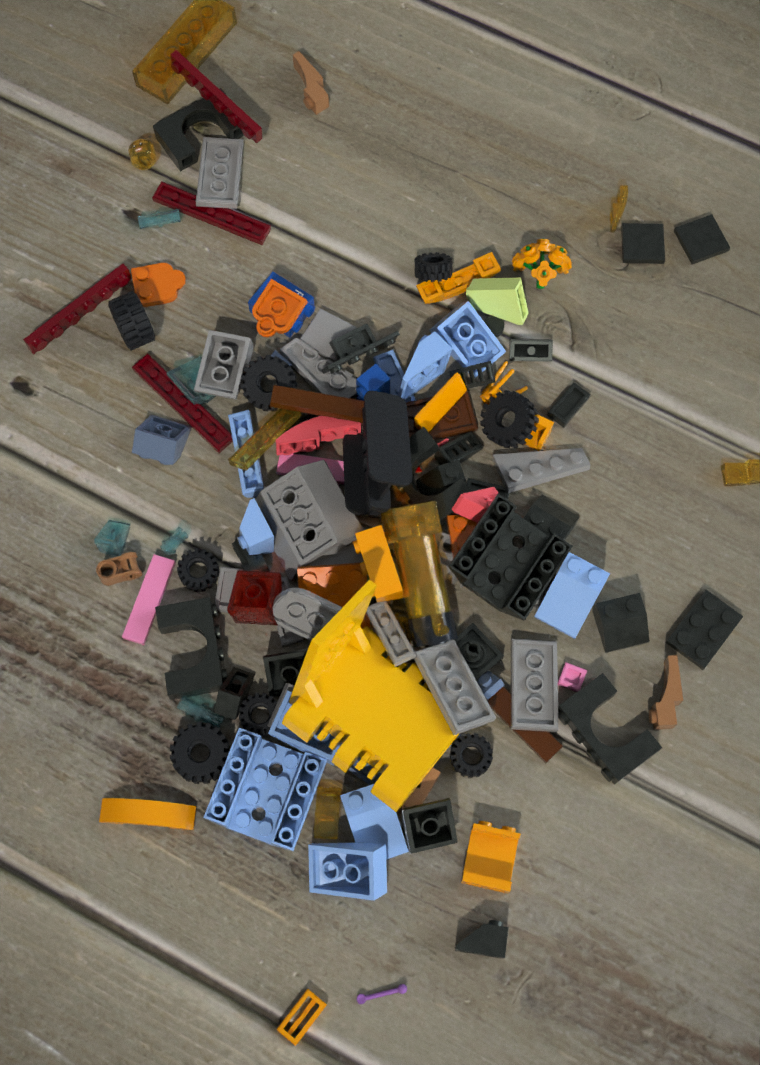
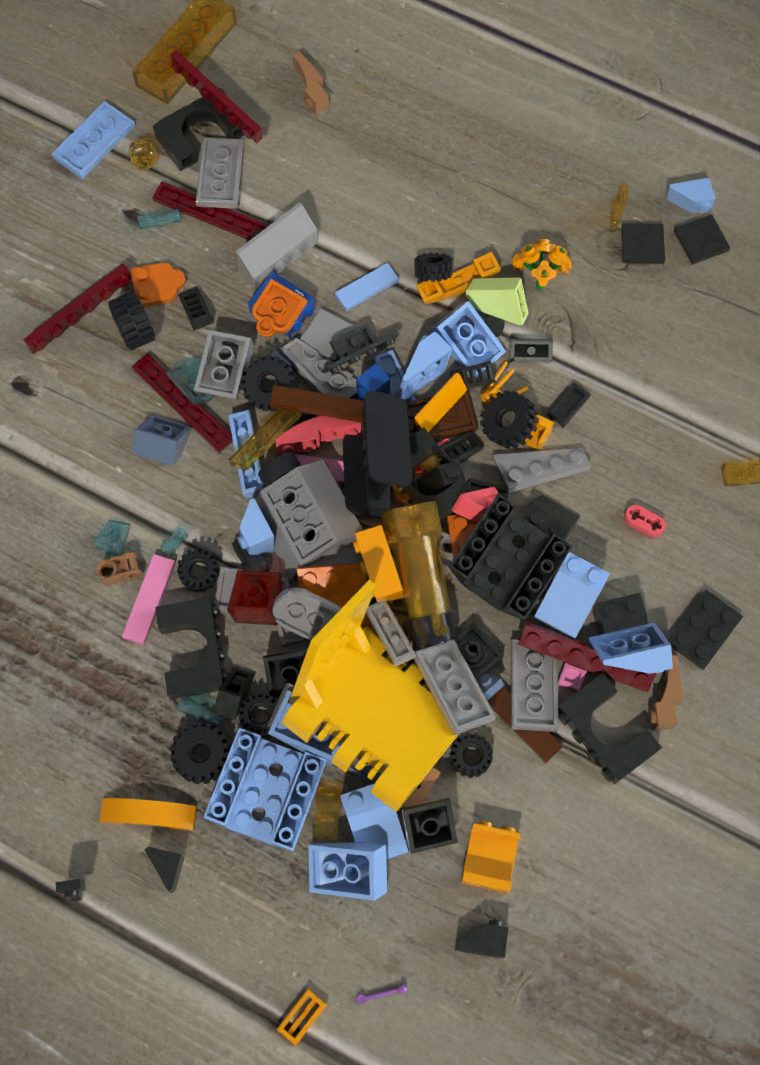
none -> light blue tile [51,101,136,179]
none -> pearl dark grey plate [55,879,86,902]
none -> pearl dark grey slope [144,847,184,893]
none -> pearl dark grey slope [178,287,213,331]
none -> light grey slope [236,202,318,289]
none -> black tyre [258,453,301,488]
none -> light blue tile [335,263,399,312]
none -> clear yellow plate [423,455,443,473]
none -> dark red plate [518,621,657,693]
none -> light blue slope [589,622,673,674]
none -> coral beam [624,505,666,538]
none -> light blue slope [666,178,716,213]

